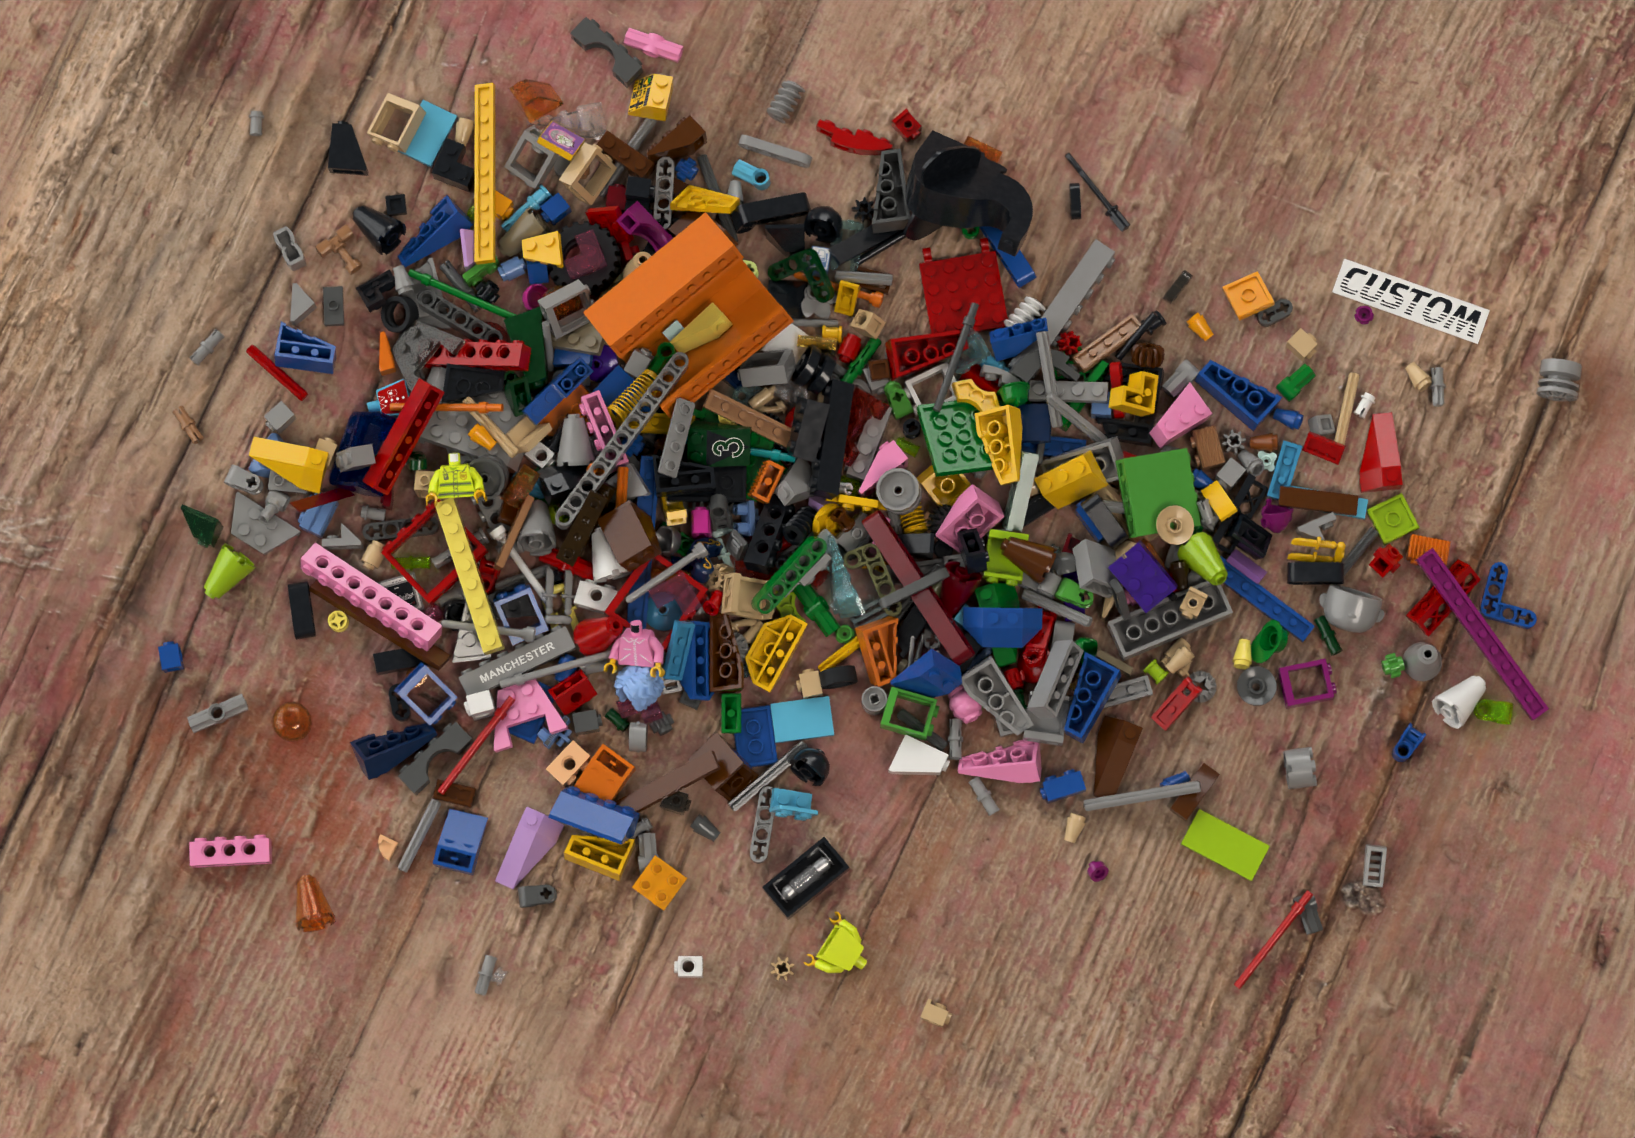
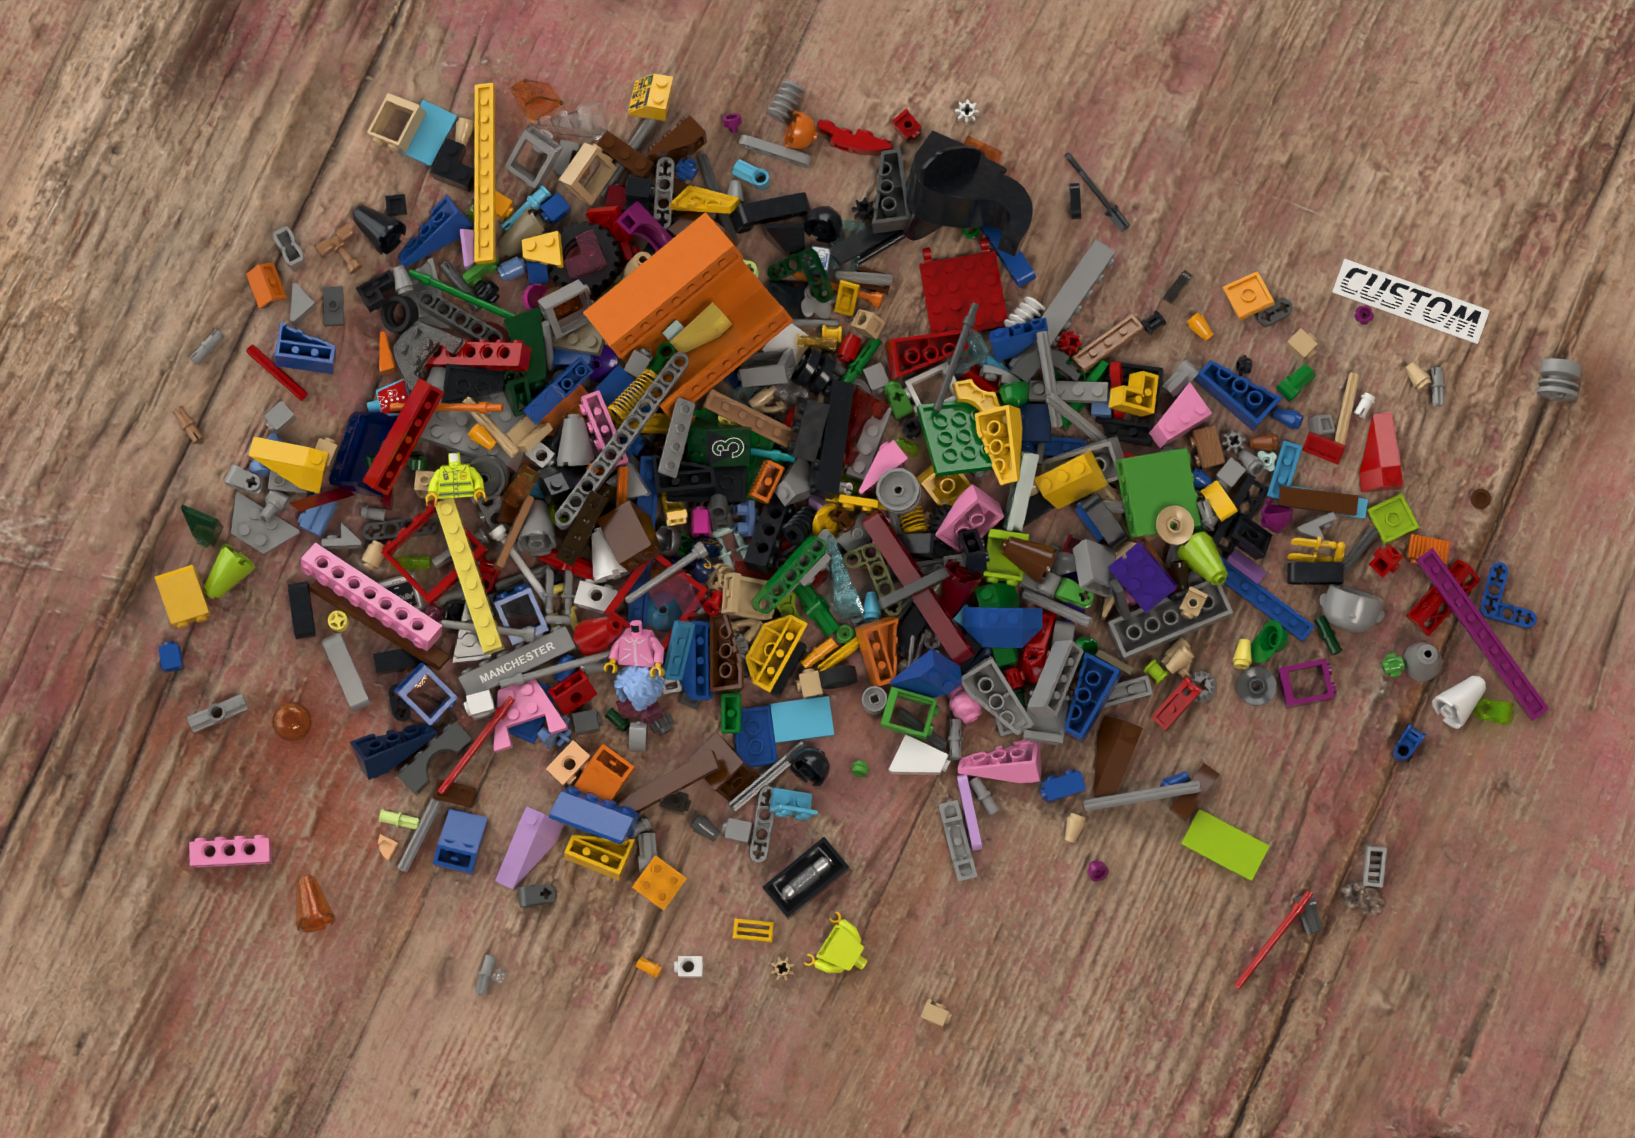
light grey pin [249,111,264,136] -> none
black slope [328,121,369,176] -> none
light grey brick [336,444,376,472] -> none
tile [537,121,586,161] -> none
dark grey arch [570,17,643,88] -> none
bright pink piece [624,28,684,63] -> none
flat silver slope [726,530,748,561] -> none
reddish brown tile [868,359,891,382] -> none
black bar [1115,312,1158,361] -> none
reddish brown gear [1131,342,1165,368] -> none
light grey brick [1283,747,1317,789] -> none
none -> yellow slope [155,565,212,629]
none -> orange panel [246,263,287,308]
none -> light grey beam [322,632,371,712]
none -> yellowish green axle [379,809,419,830]
none -> light orange pin [636,956,663,978]
none -> magenta tile [722,113,742,133]
none -> light grey brick [722,818,753,844]
none -> yellow tile [732,918,774,943]
none -> black tile [771,641,807,698]
none -> orange cylinder [784,111,818,150]
none -> light orange pin [800,637,838,669]
none -> bright green plate [851,760,870,777]
none -> medium azure cone [862,592,881,622]
none -> light grey slope [938,800,978,882]
none -> white gear [955,99,979,125]
none -> lavender beam [957,774,982,851]
none -> black plate [1236,355,1252,376]
none -> reddish brown tile [1470,489,1491,509]

